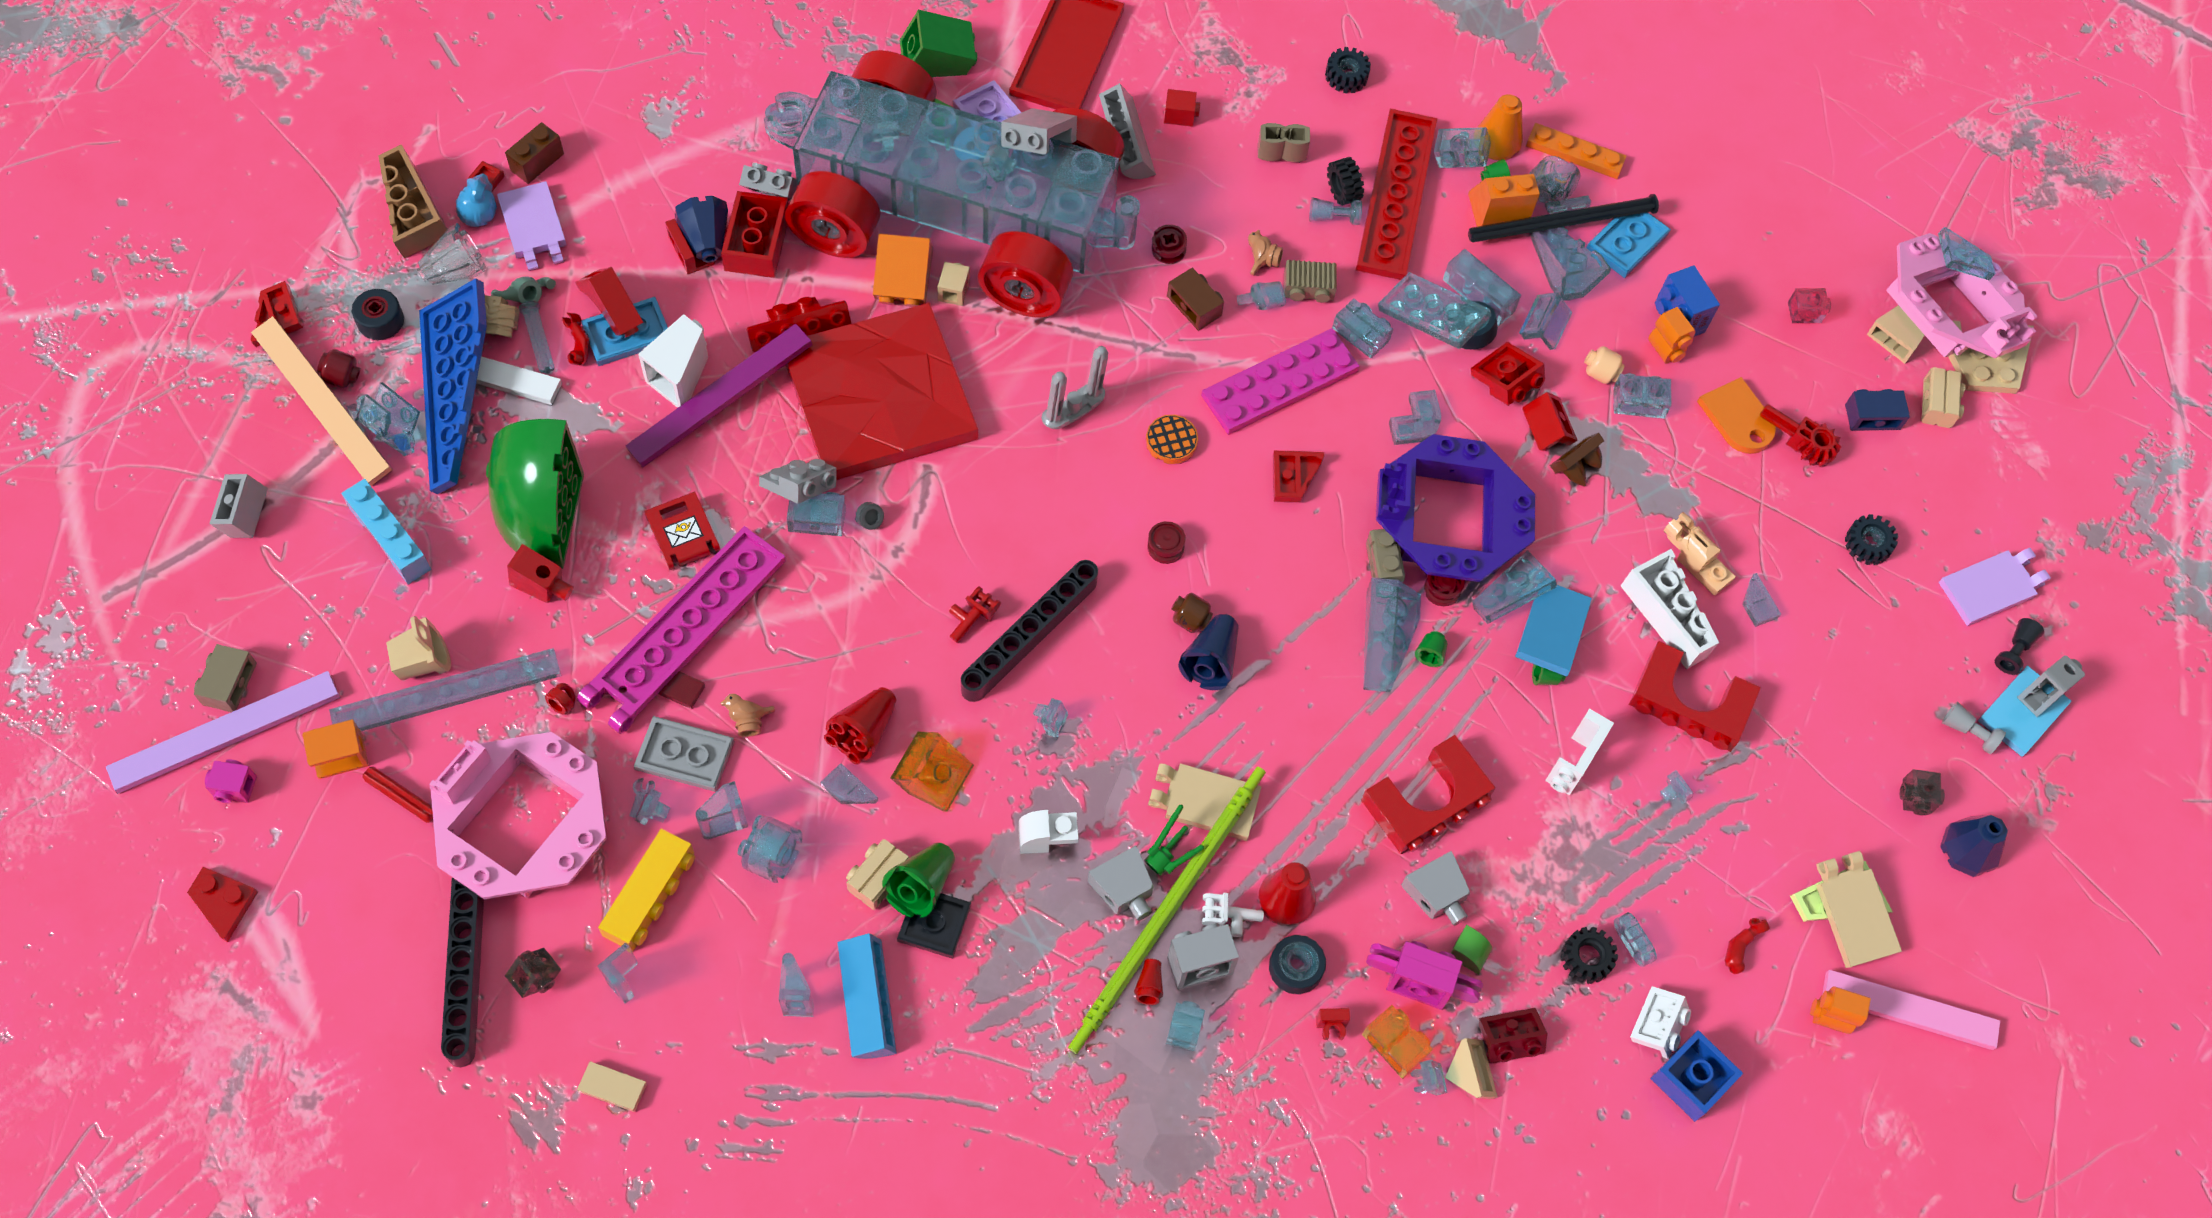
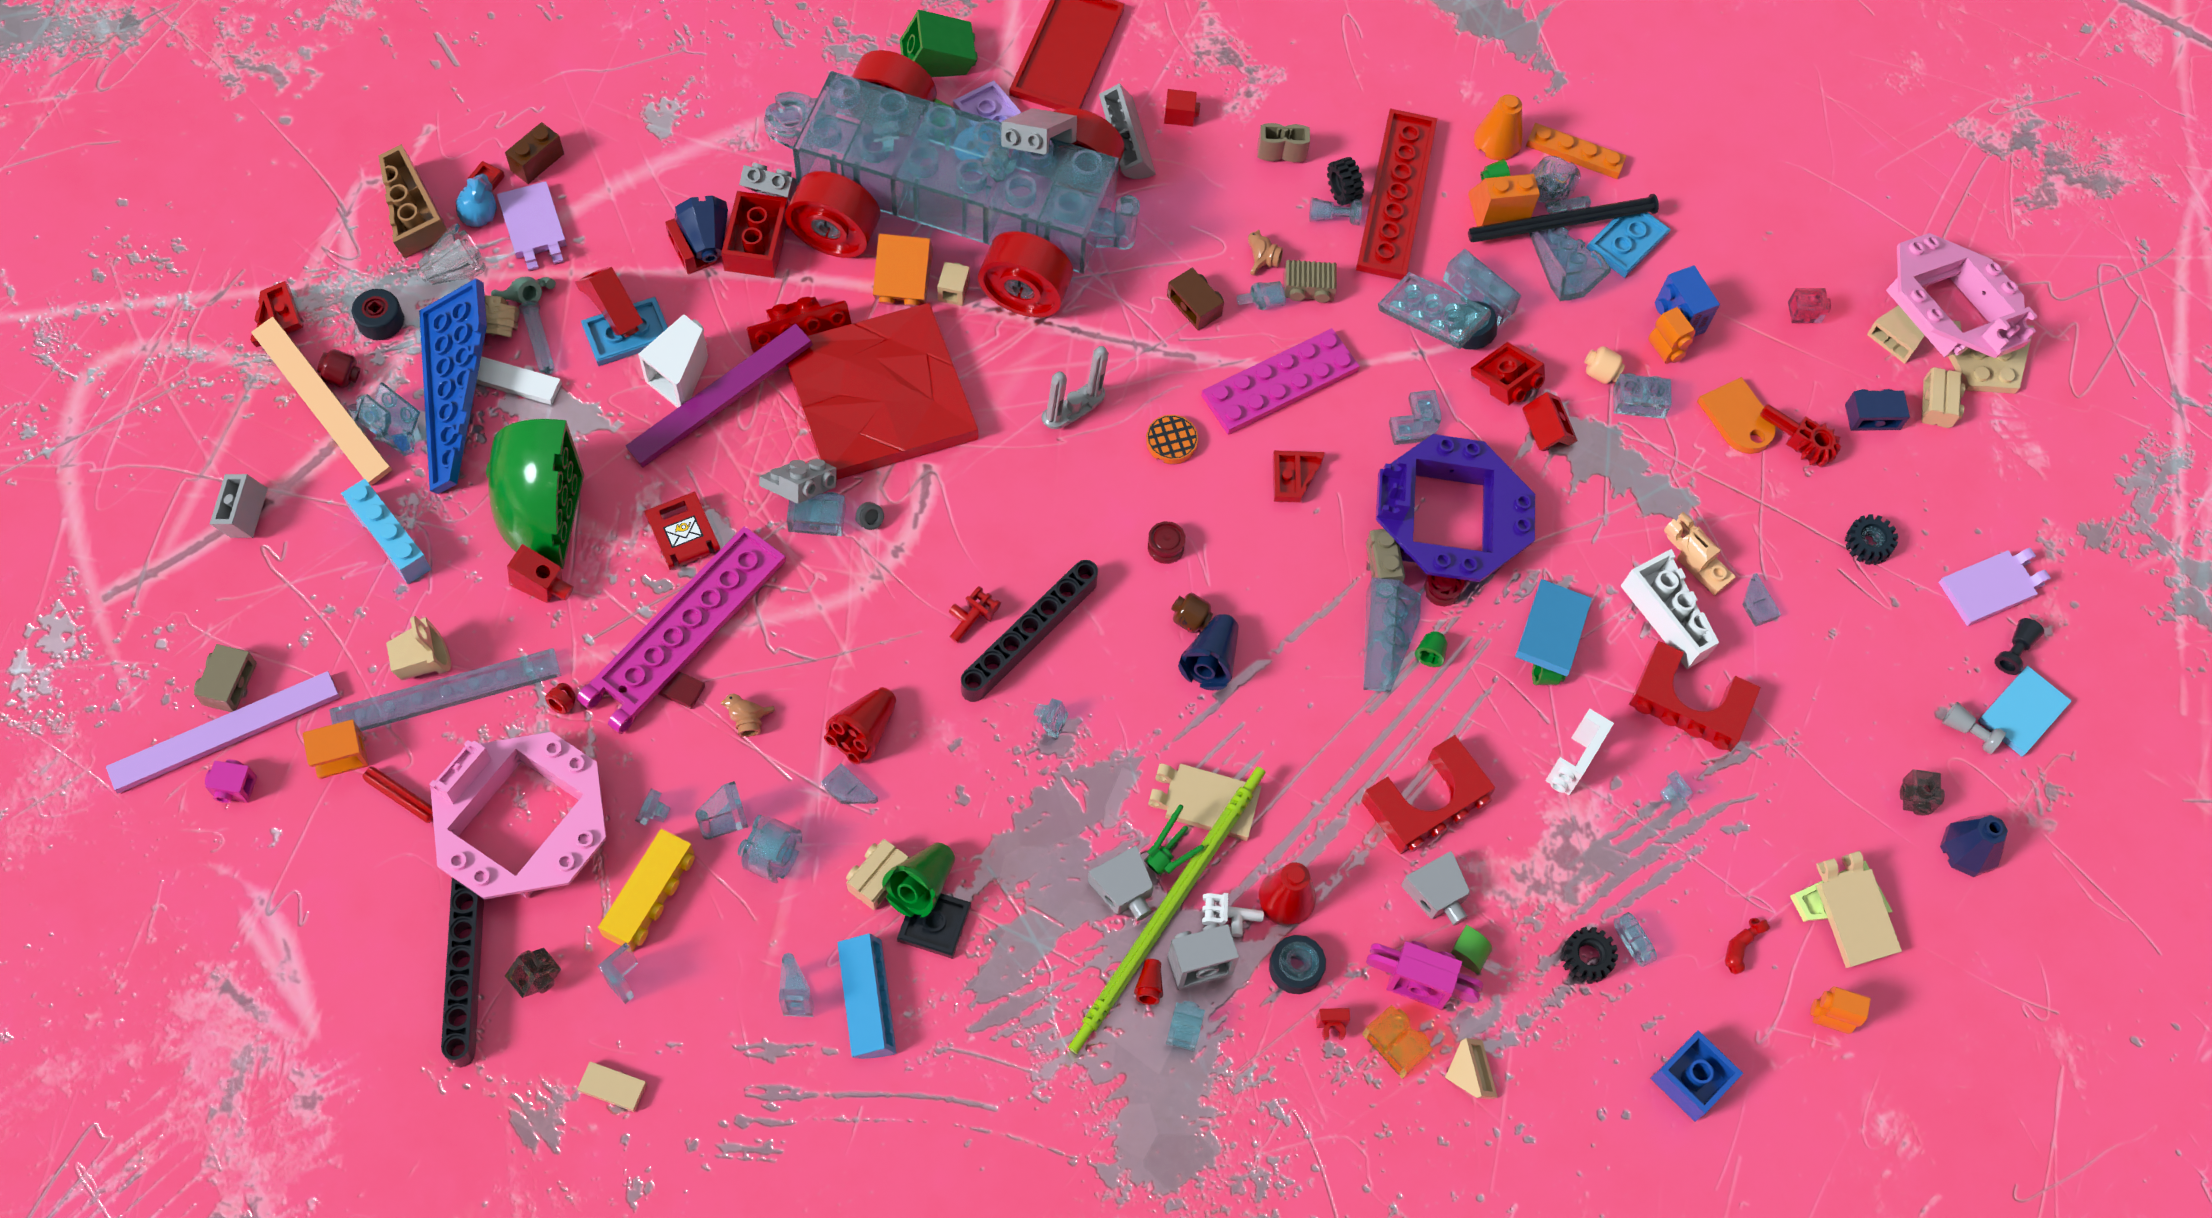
red wing [187,867,258,942] -> none
red arm [562,313,590,366] -> none
clear light blue hand [629,778,655,818] -> none
light grey tile [634,716,735,792] -> none
clear yellow slope [890,731,974,812] -> none
white brick [1019,810,1078,854] -> none
dark red wheel [1152,225,1187,264] -> none
black bush [1325,47,1371,93] -> none
clear light blue brick [1332,299,1393,359] -> none
clear light blue tile [1410,1060,1447,1096] -> none
clear light blue brick [1434,127,1491,168] -> none
clear light blue wing [1472,550,1557,624] -> none
dark red bracket [1479,1008,1548,1064] -> none
clear light blue panel [1519,292,1572,350] -> none
reddish brown tile [1550,433,1604,487] -> none
white bracket [1630,986,1691,1059] -> none
bright pink tile [1822,970,2000,1050] -> none
clear light blue wing [1938,227,1996,280] -> none
light grey torso [2017,655,2085,717] -> none

